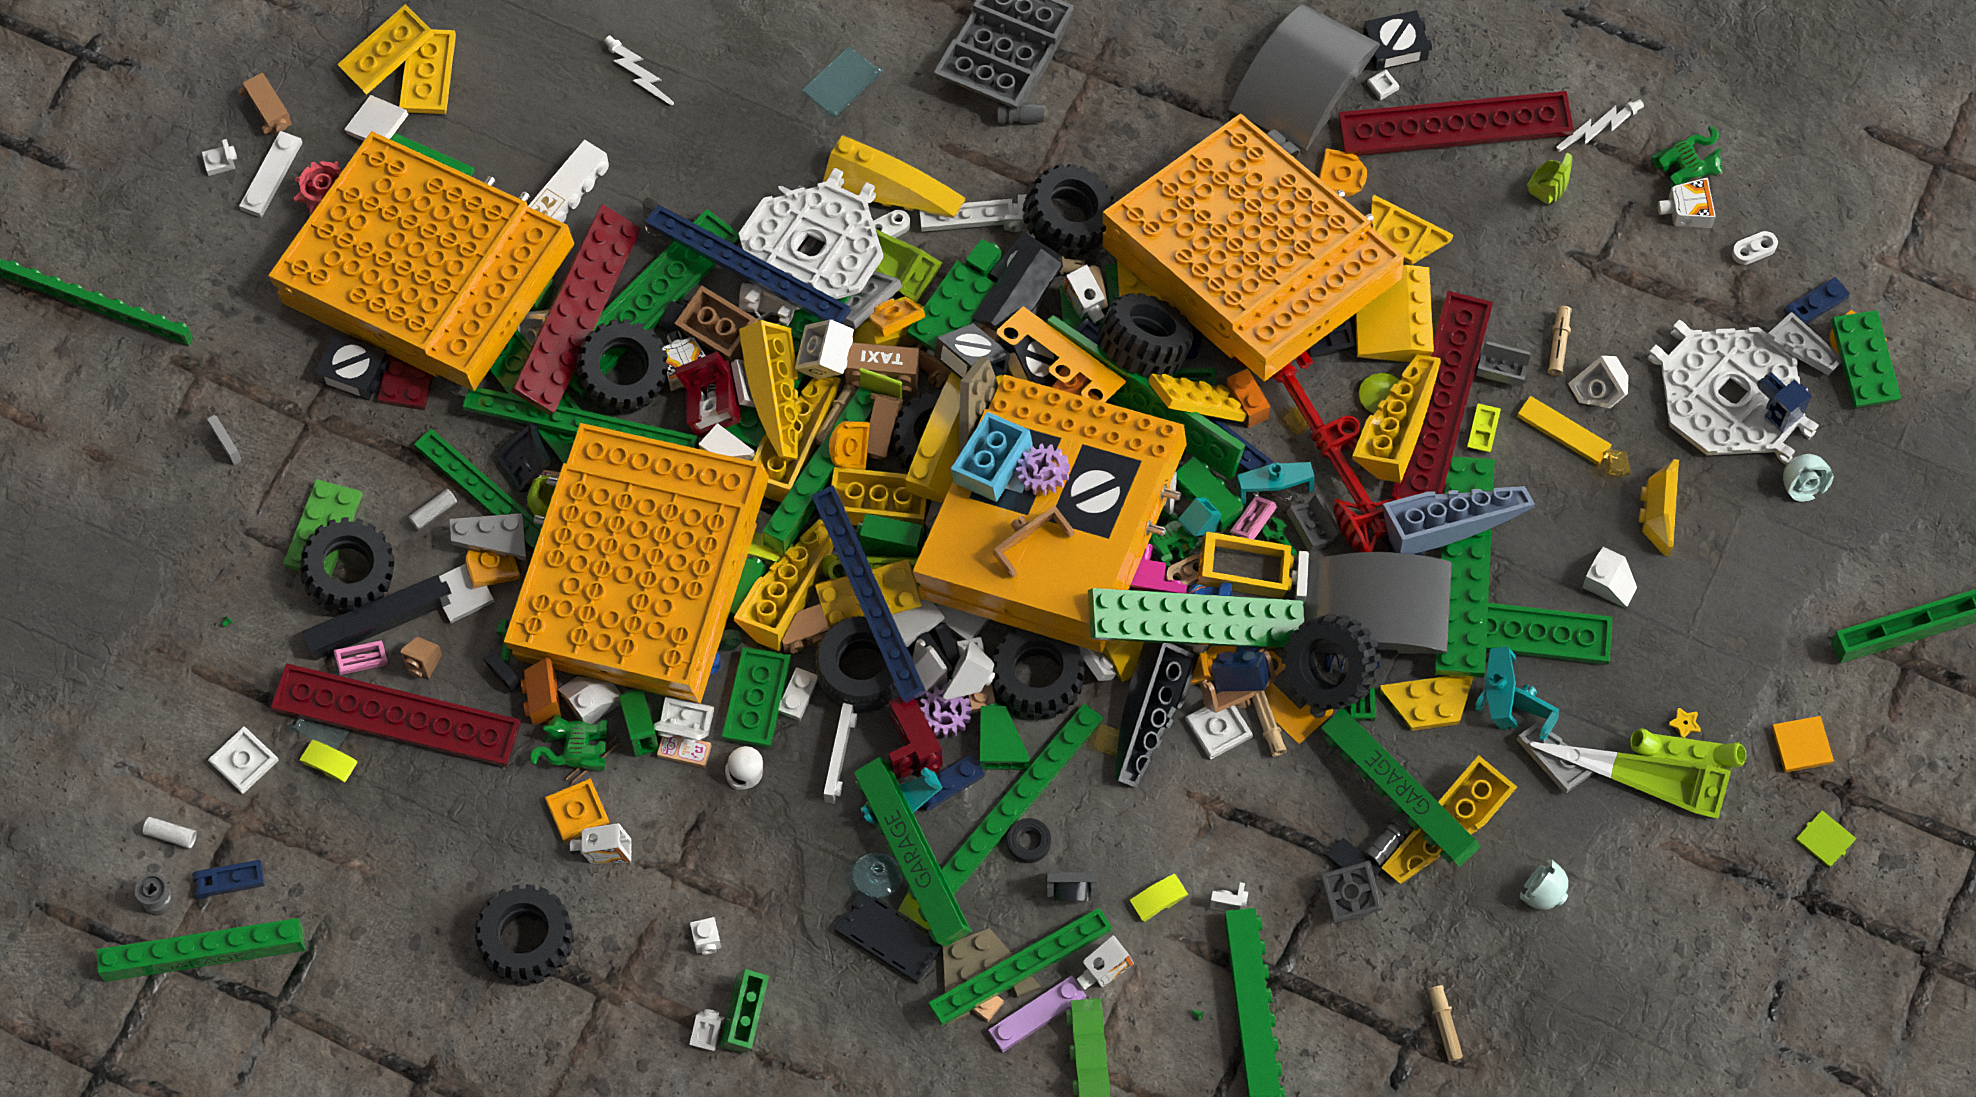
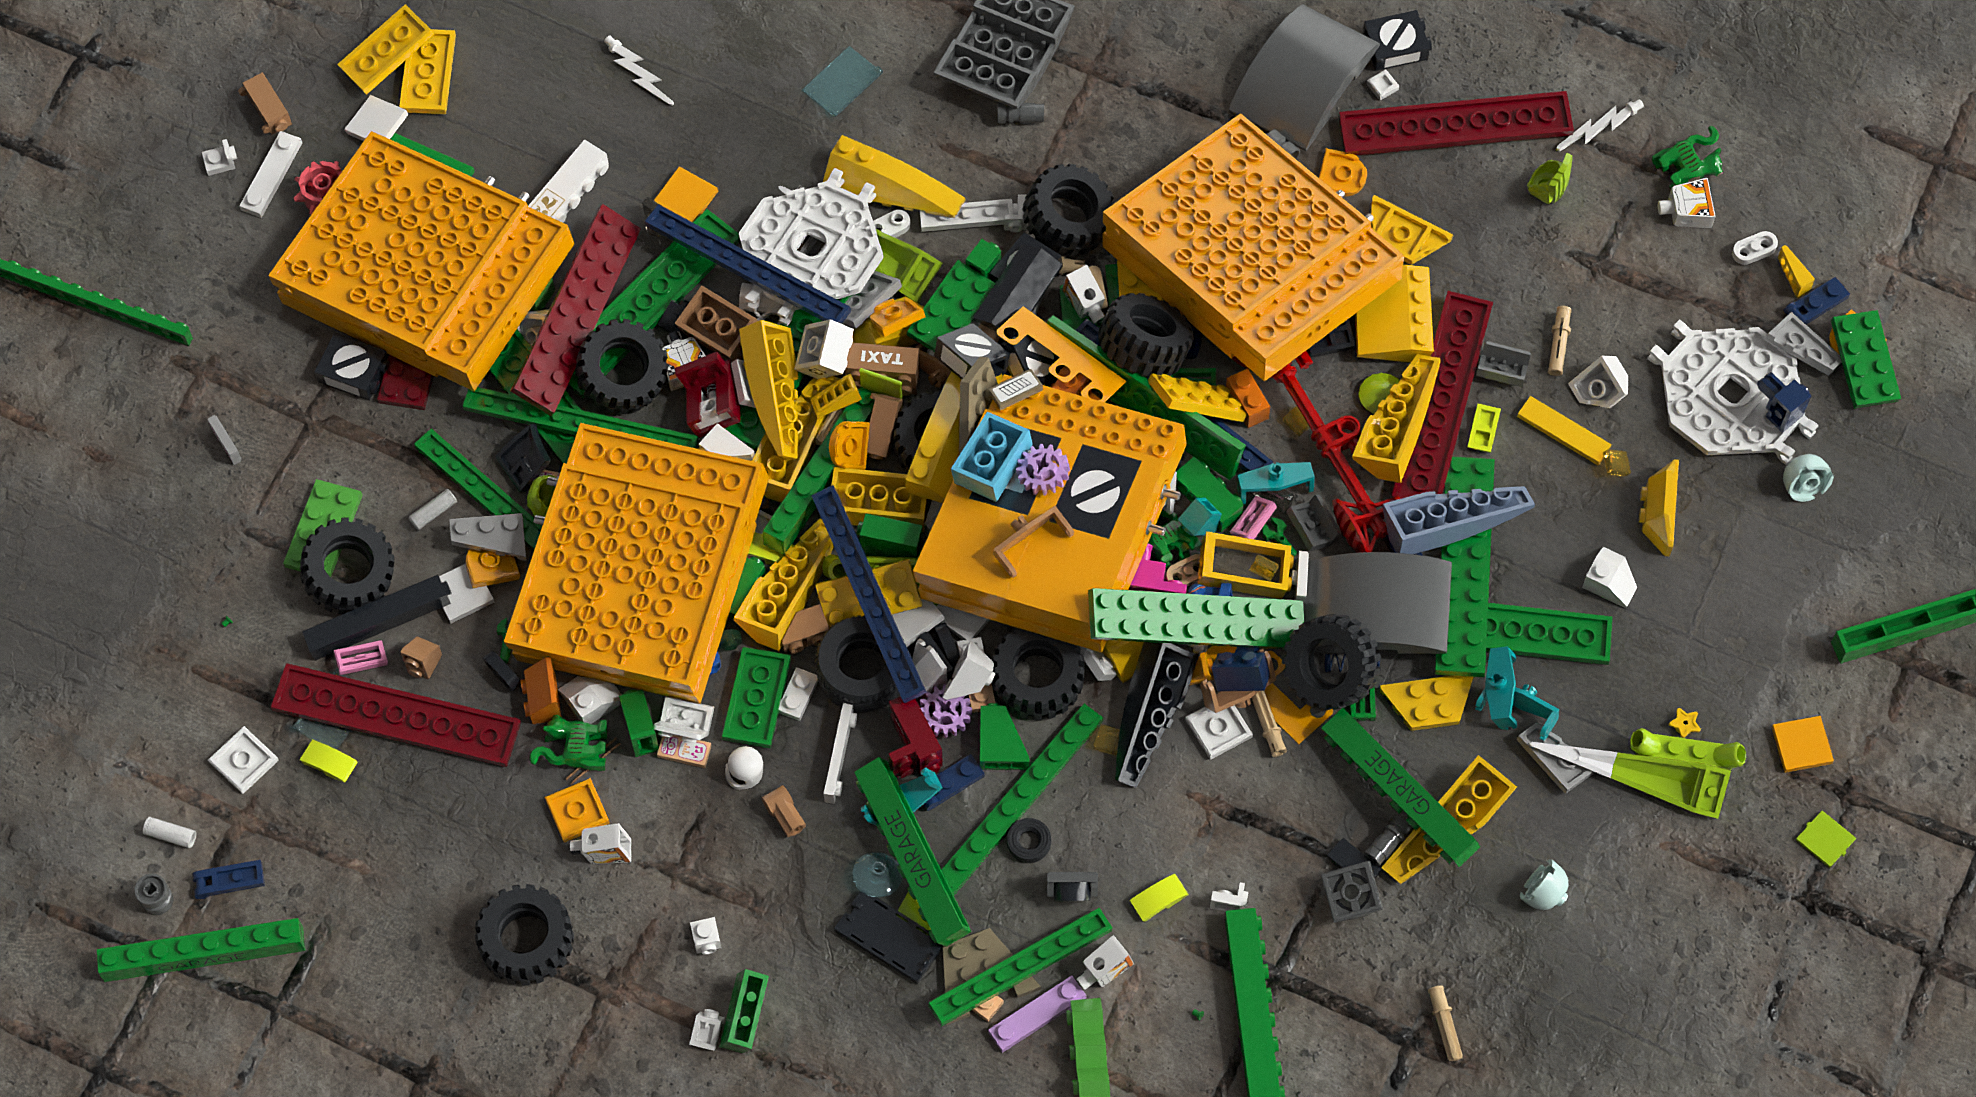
none -> light orange tile [654,166,718,222]
none -> medium nougat piece [761,785,806,837]
none -> yellow slope [810,374,862,418]
none -> tile [989,369,1043,410]
none -> clear yellow tile [1249,554,1279,581]
none -> yellow slope [1778,245,1815,298]

